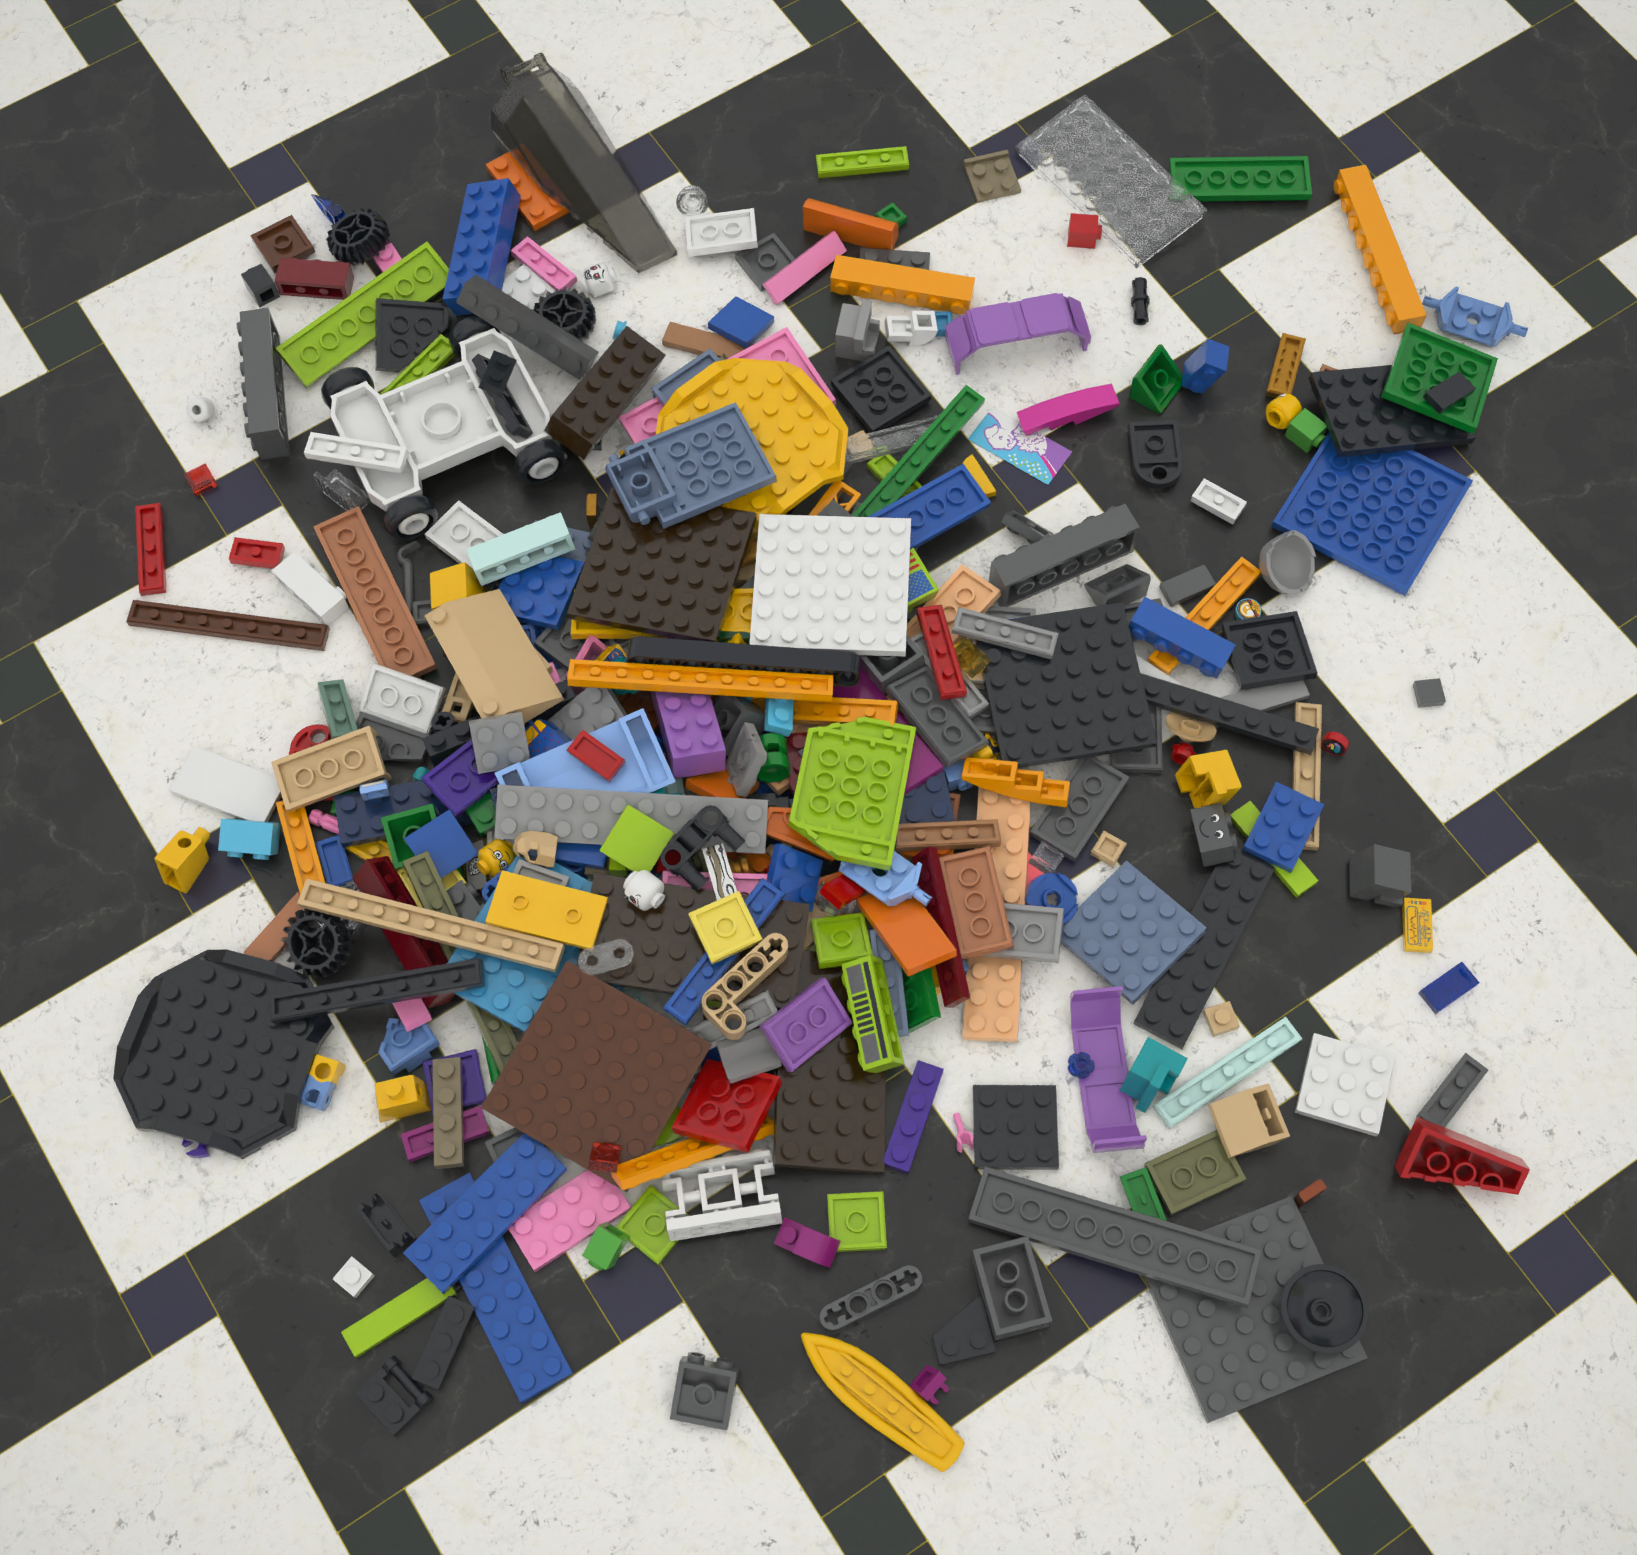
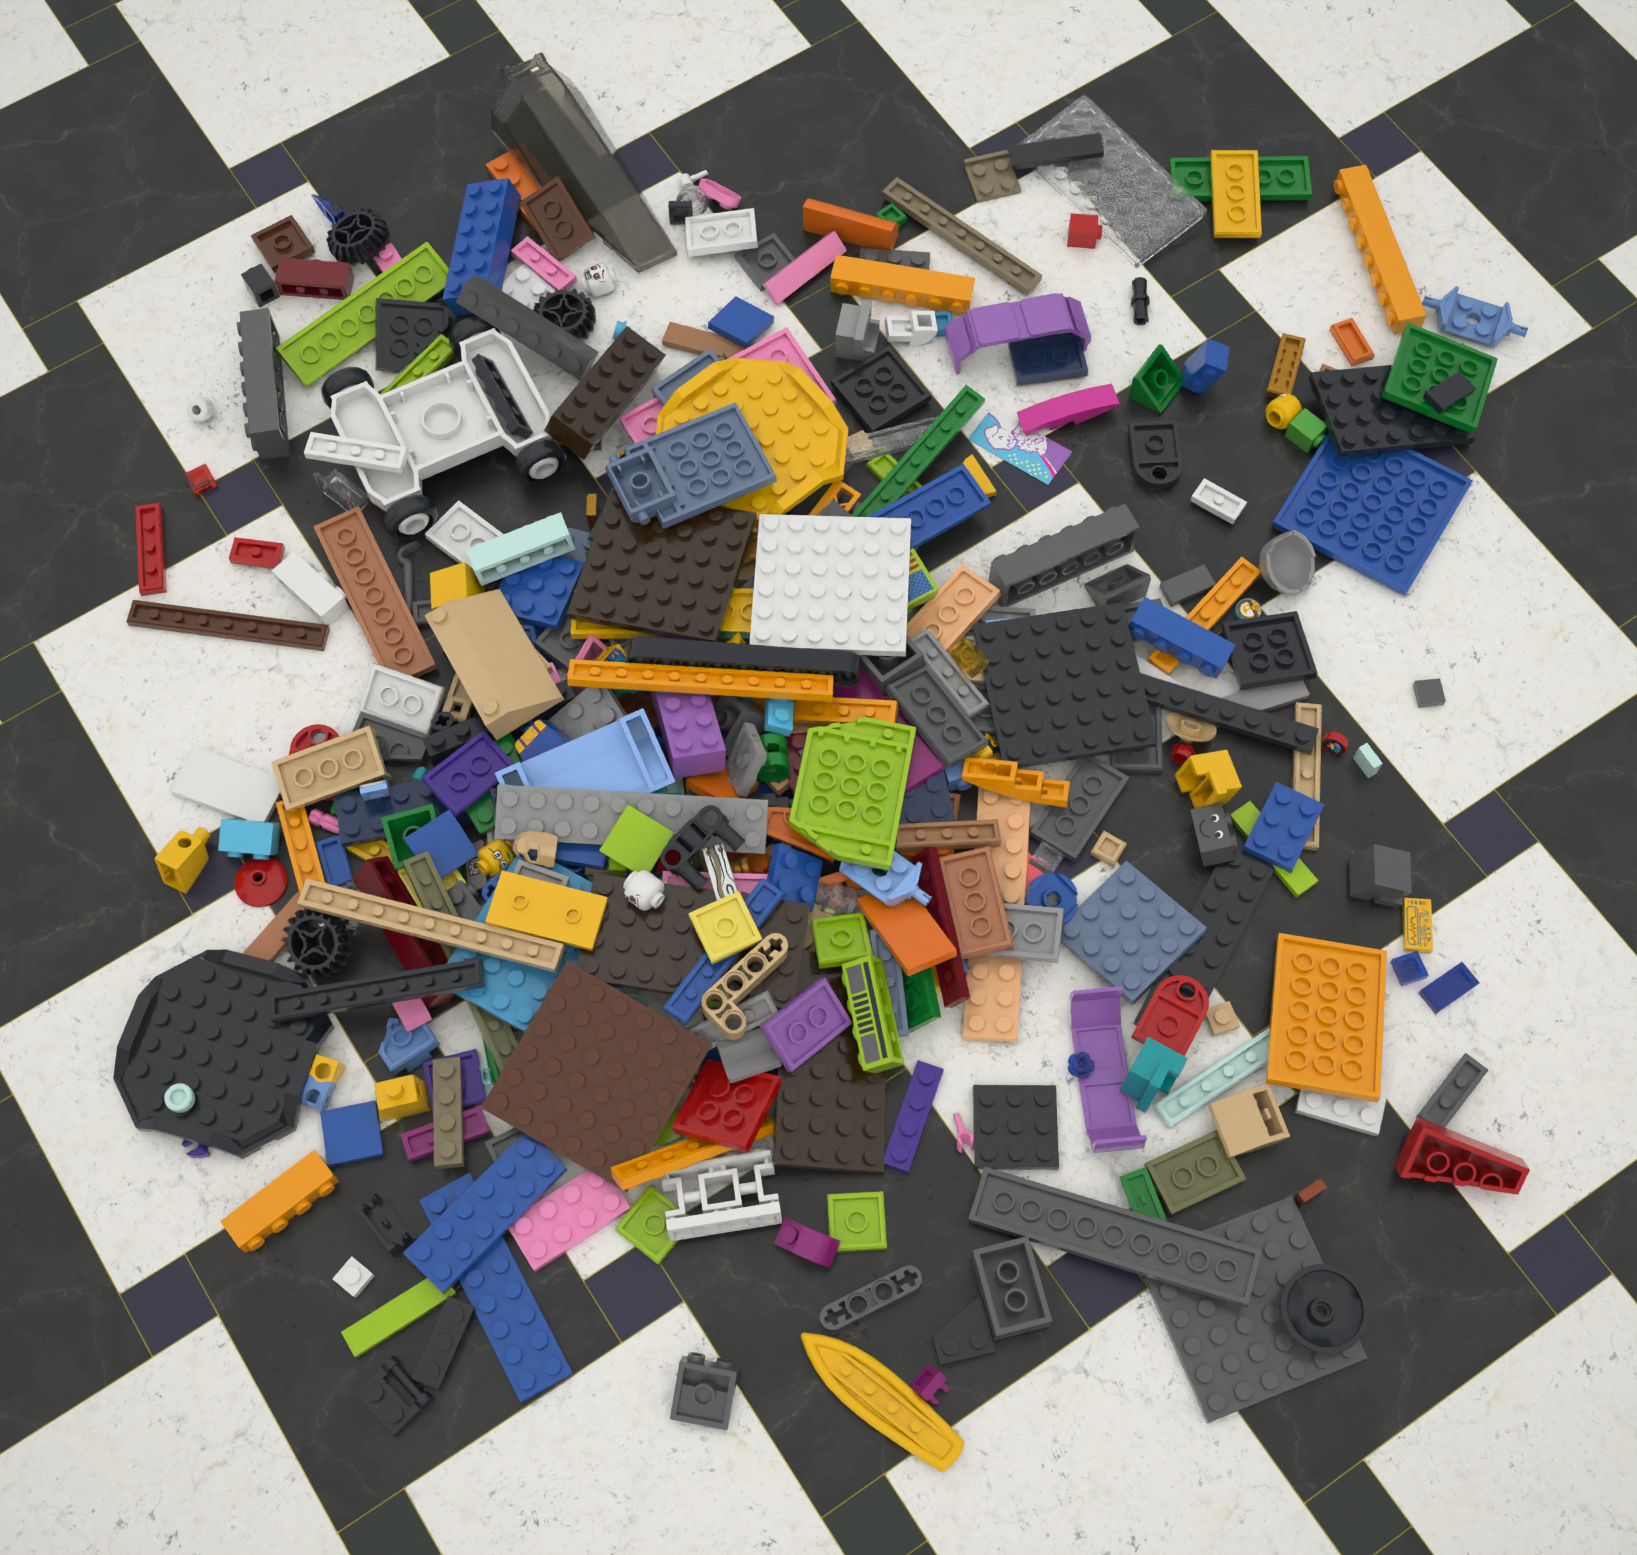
sand green plate [318,679,358,739] -> none
light grey plate [468,711,530,774] -> none
black plate [478,350,517,397] -> none
red tile [566,729,626,783] -> none
clear plate [578,939,633,975] -> none
bright green brick [582,1222,630,1270] -> none
clear red plate [588,1142,621,1173] -> none
lime tile [816,146,909,178] -> none
red tile [819,874,868,910] -> none
red tile [916,605,967,700] -> none
light grey tile [952,607,1059,660] -> none
dark grey plate [1001,510,1054,544] -> none
none -> light aqua tile [164,1083,195,1113]
none -> light orange brick [220,1150,339,1253]
none -> red dish [234,857,288,907]
none -> blue tile [320,1100,385,1168]
none -> clear light blue piece [479,1065,492,1086]
none -> reddish brown plate [520,176,596,262]
none -> black tile [668,201,693,224]
none -> white hand [679,170,708,193]
none -> bright pink plate [698,178,741,210]
none -> dark tan plate [882,177,1042,295]
none -> dark blue plate [1008,332,1088,386]
none -> black tile [1009,133,1104,170]
none -> red plate [1131,975,1209,1056]
none -> yellow tile [1210,150,1262,238]
none -> light orange plate [1265,933,1387,1103]
none -> orange tile [1330,318,1375,367]
none -> light aqua tile [1353,743,1383,778]
none -> clear blue plate [1390,951,1429,987]

